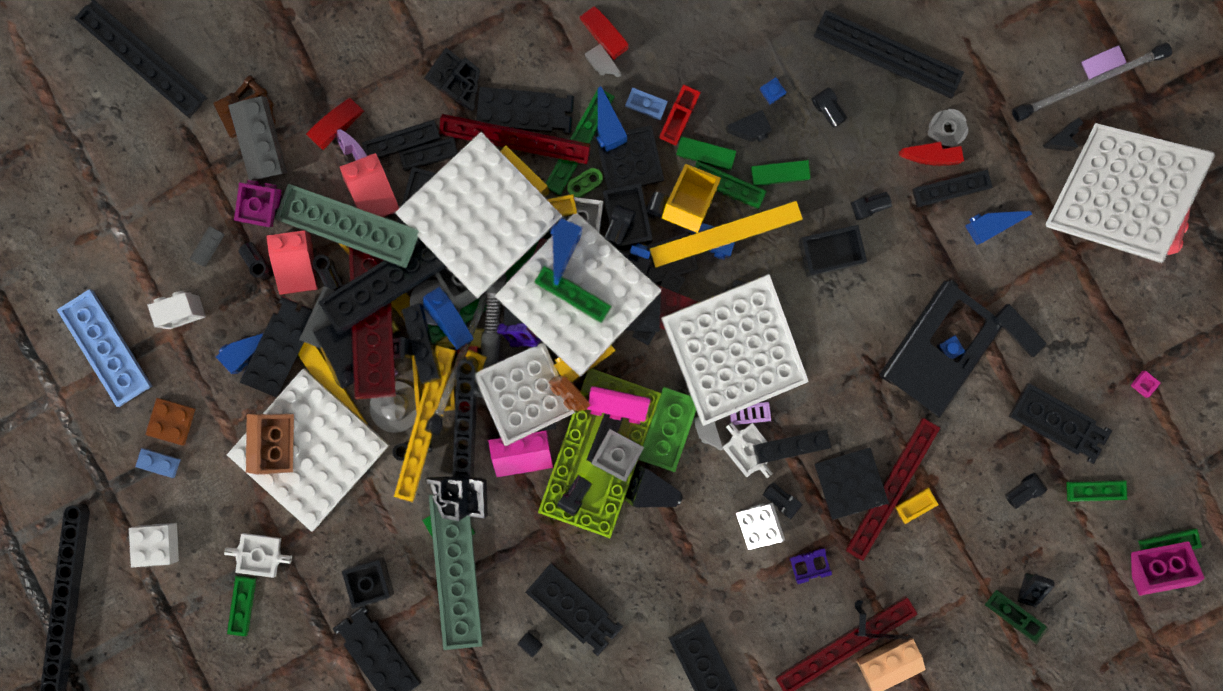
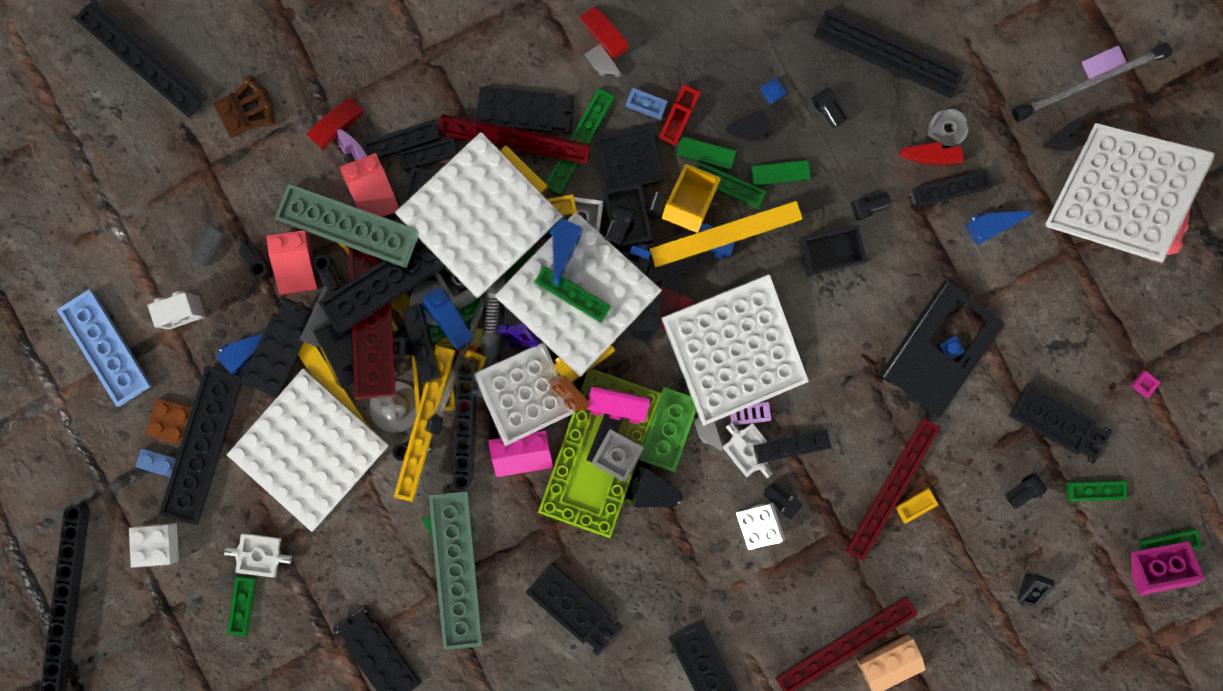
dark grey slope [228,97,287,180] -> none
magenta plate [234,180,282,227] -> none
nougat slope [246,414,294,475] -> none
black brick [341,557,394,609] -> none
black slope [423,47,480,111] -> none
black slope [425,476,488,521] -> none
black piece [517,630,543,658] -> none
black piece [557,475,592,517] -> none
bright green plate [567,168,603,198] -> none
blue slope [596,86,627,152] -> none
dark purple piece [789,548,832,584] -> none
black plate [814,448,889,520] -> none
black piece [854,600,911,639] -> none
dark green slope [985,590,1048,645] -> none
black tile [994,304,1047,357] -> none
none -> black plate [159,366,242,525]

